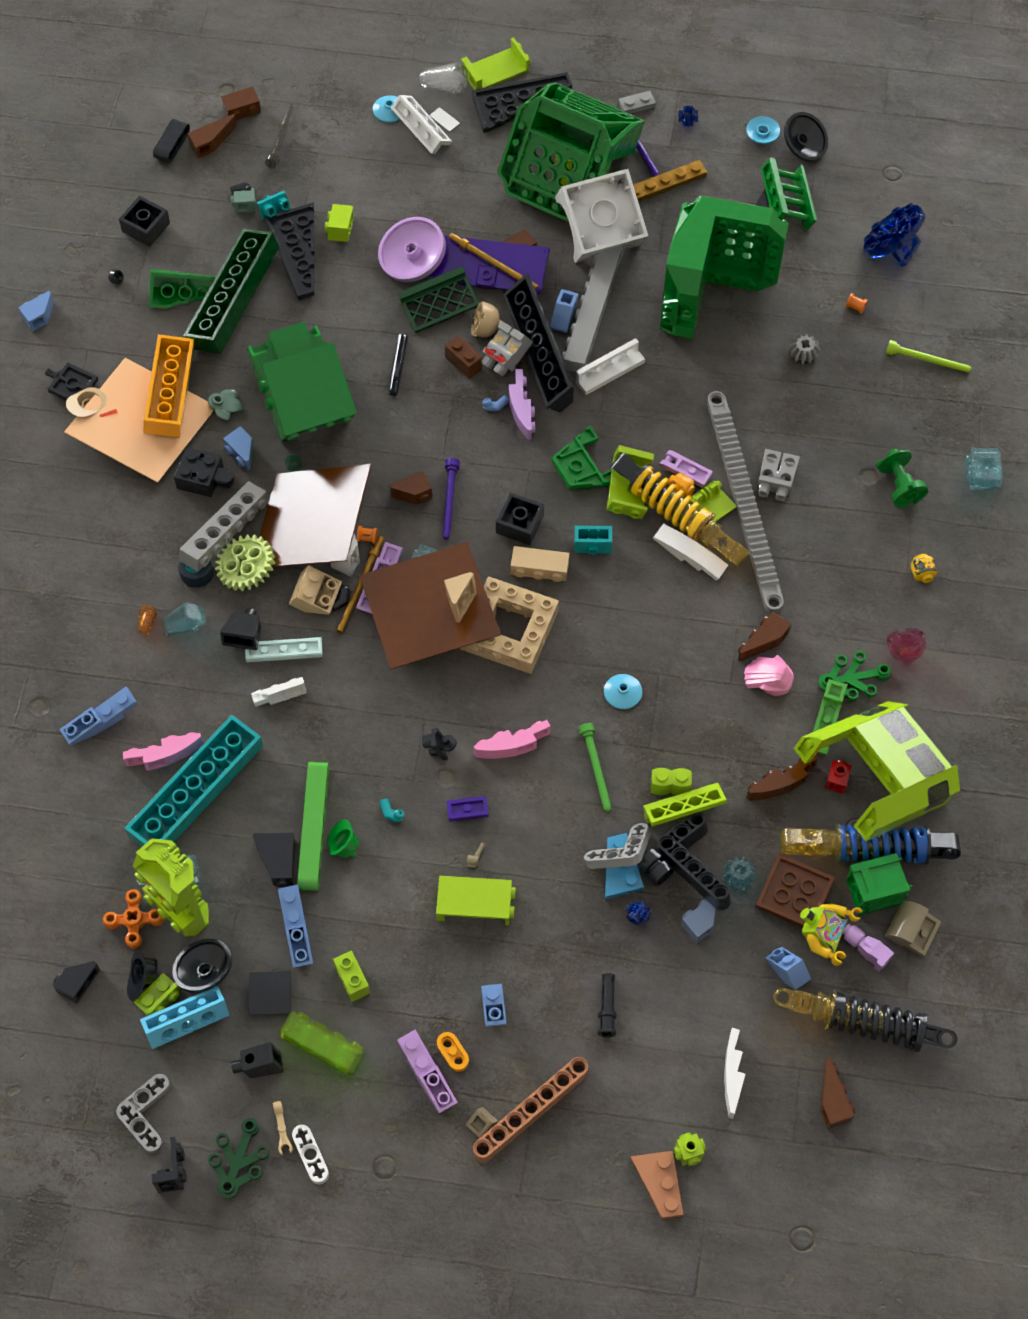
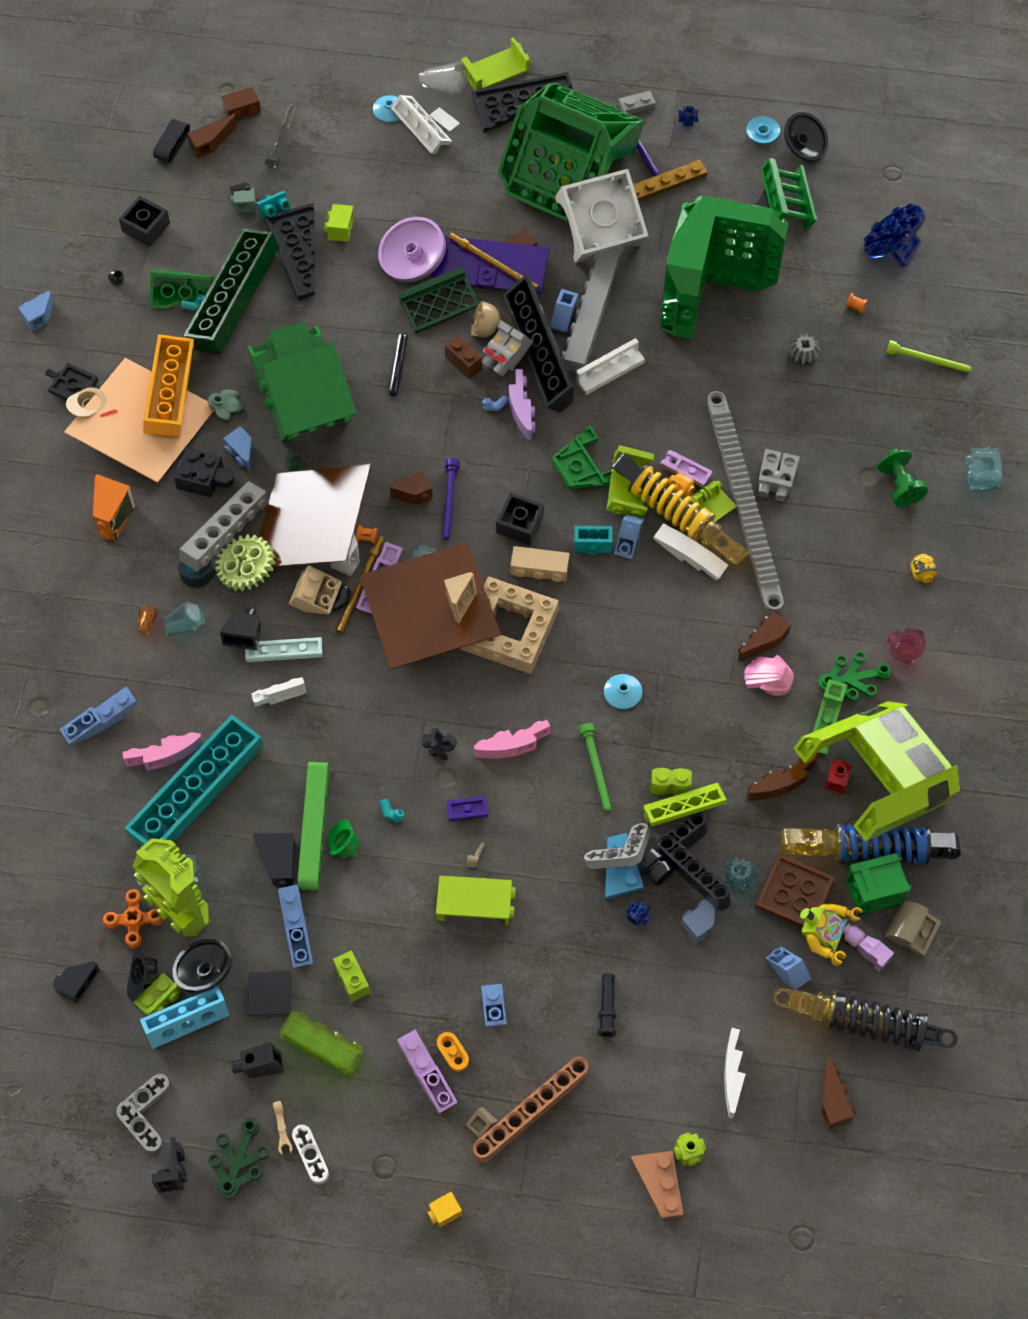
none -> orange slope [93,474,136,541]
none -> teal arm [180,295,205,312]
none -> yellow brick [427,1192,462,1228]
none -> medium blue slope [614,514,644,559]

